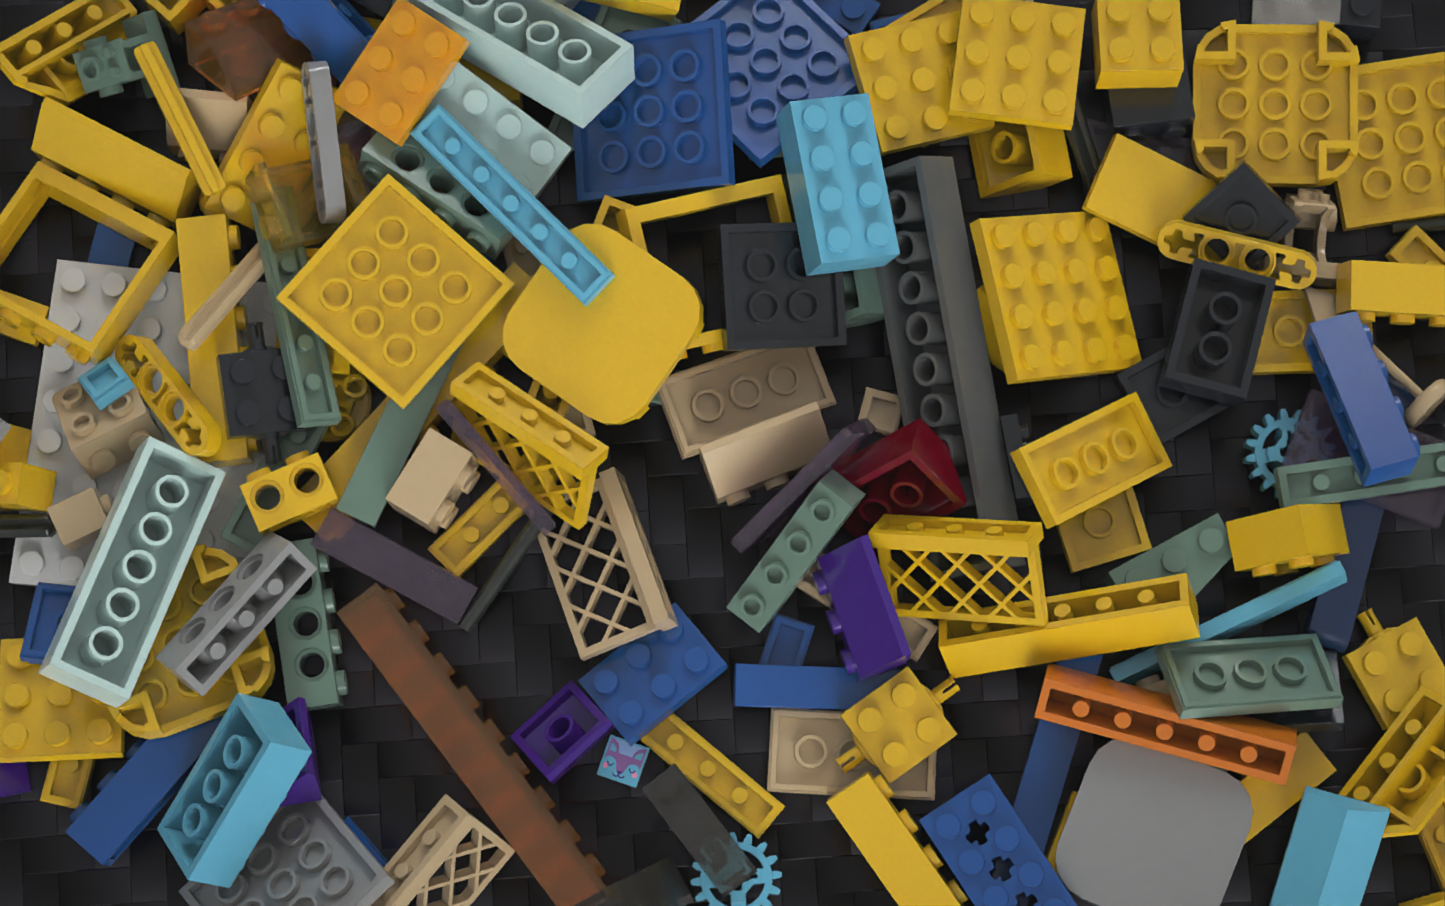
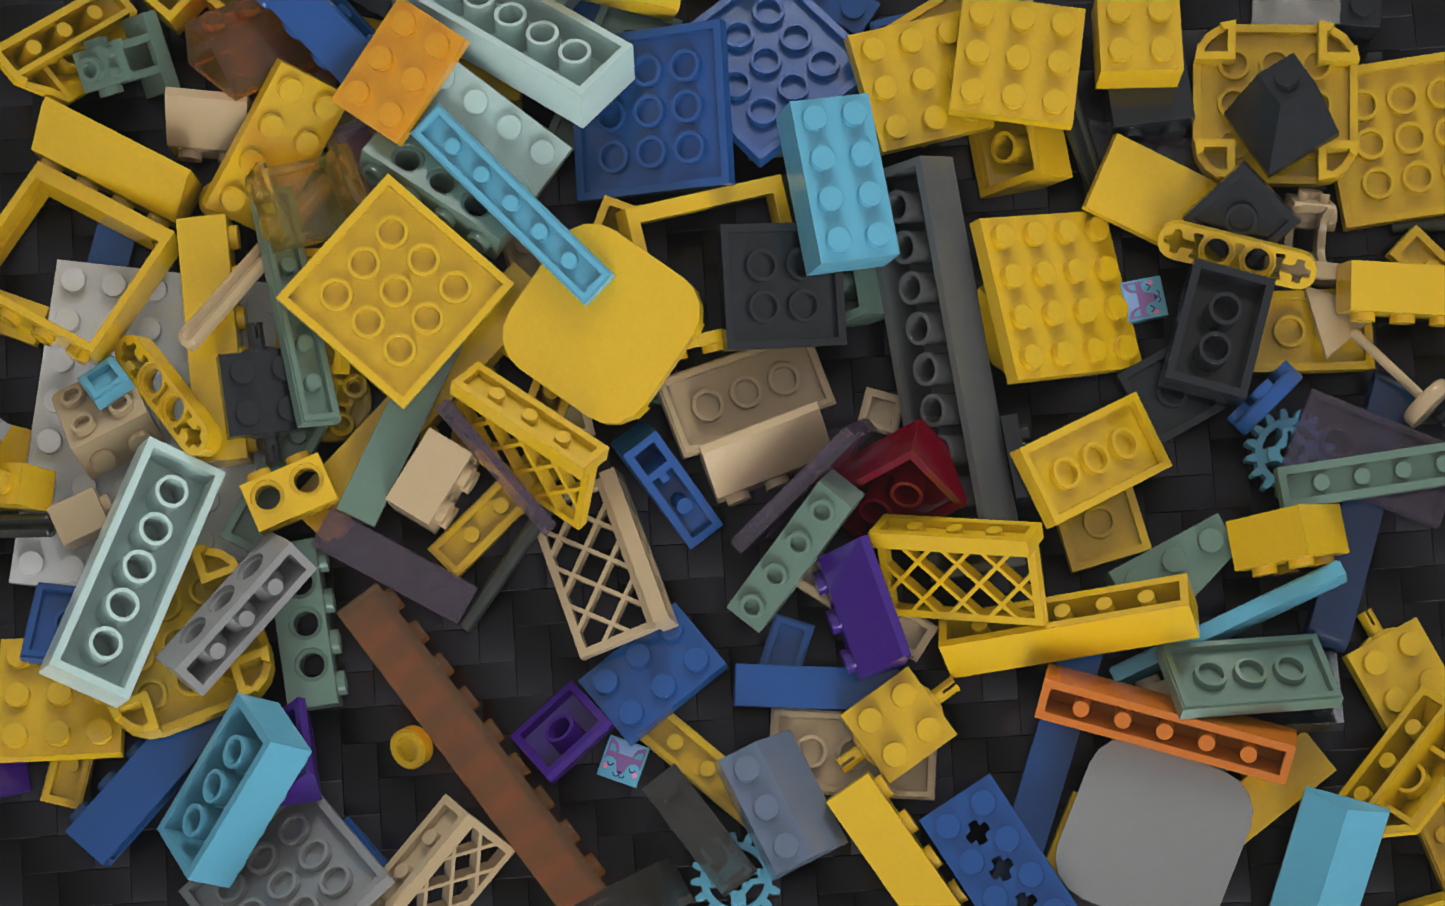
yellow axle [133,41,226,196] -> none
light grey beam [301,61,346,224] -> none
blue brick [1302,311,1420,487] -> none
none -> yellow tile [390,725,433,769]
none -> blue slope [610,419,724,549]
none -> sand blue slope [715,730,848,881]
none -> tile [1120,275,1168,324]
none -> black slope [1224,53,1339,178]
none -> blue tile [1227,360,1303,435]

